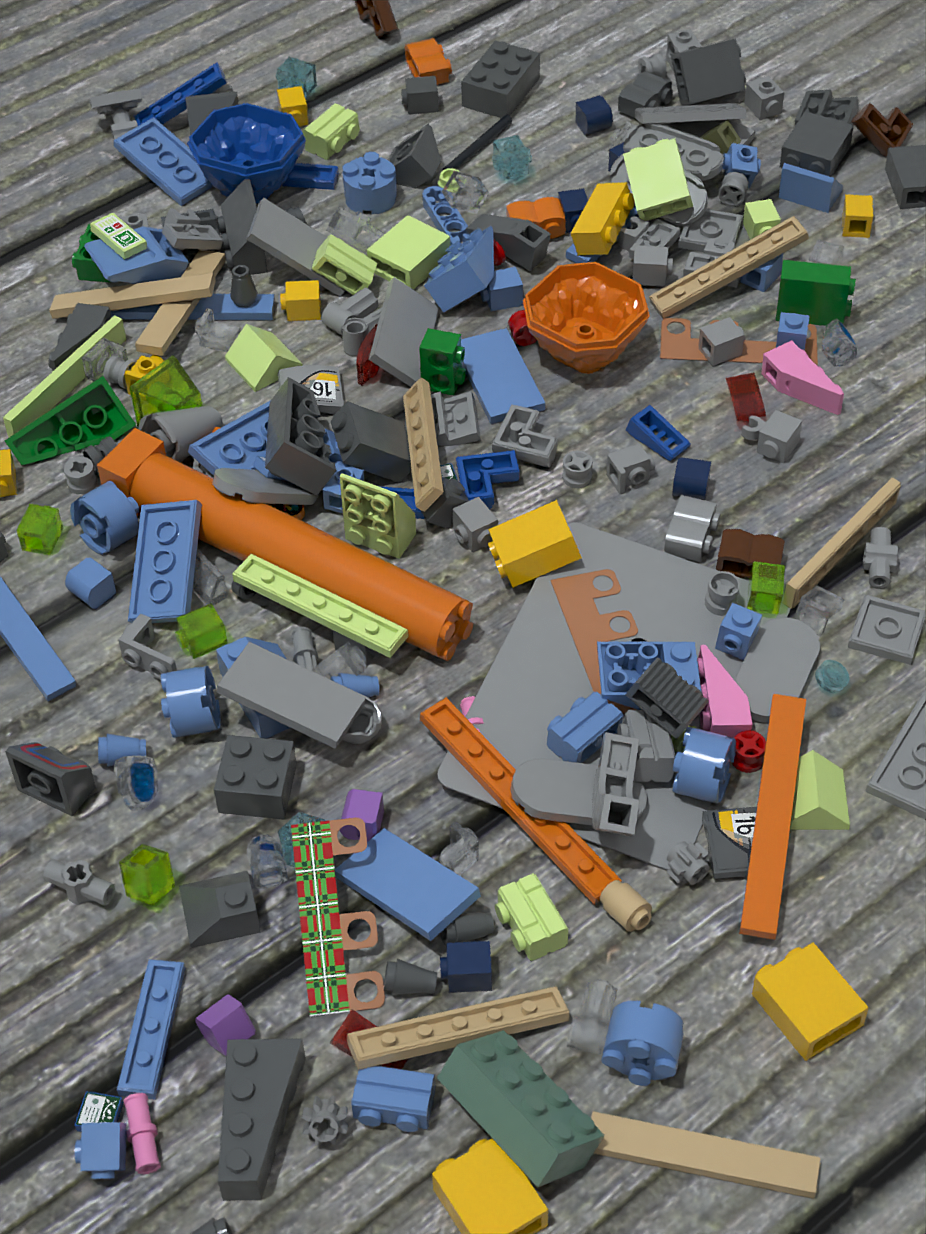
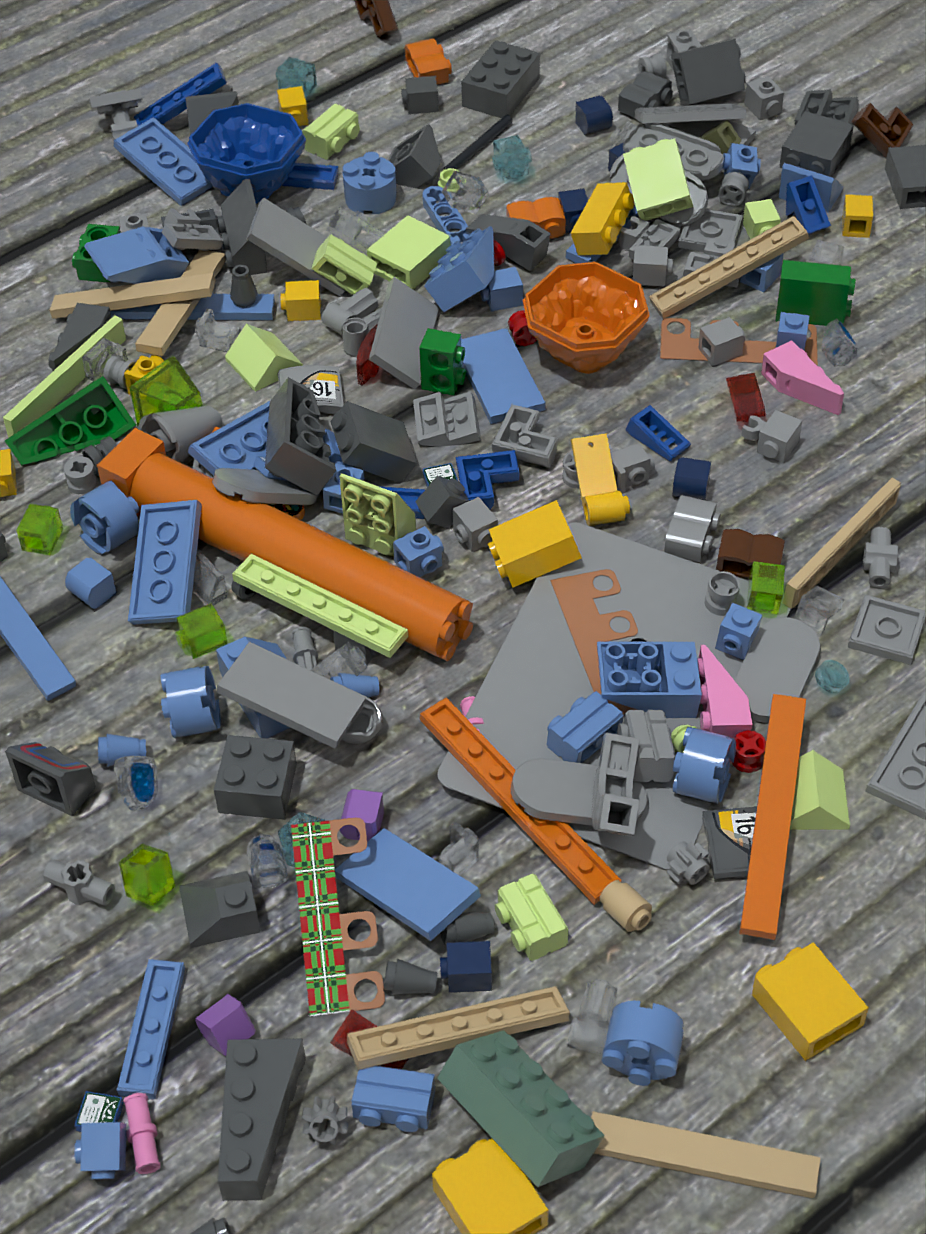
tile [90,213,147,260] -> none
light grey bracket [118,613,177,679] -> none
tan tile [403,378,443,512] -> none
dark grey brick [625,658,708,739] -> none
none -> medium blue brick [393,526,444,577]
none -> yellow door [571,433,630,526]
none -> blue slope [786,175,831,235]

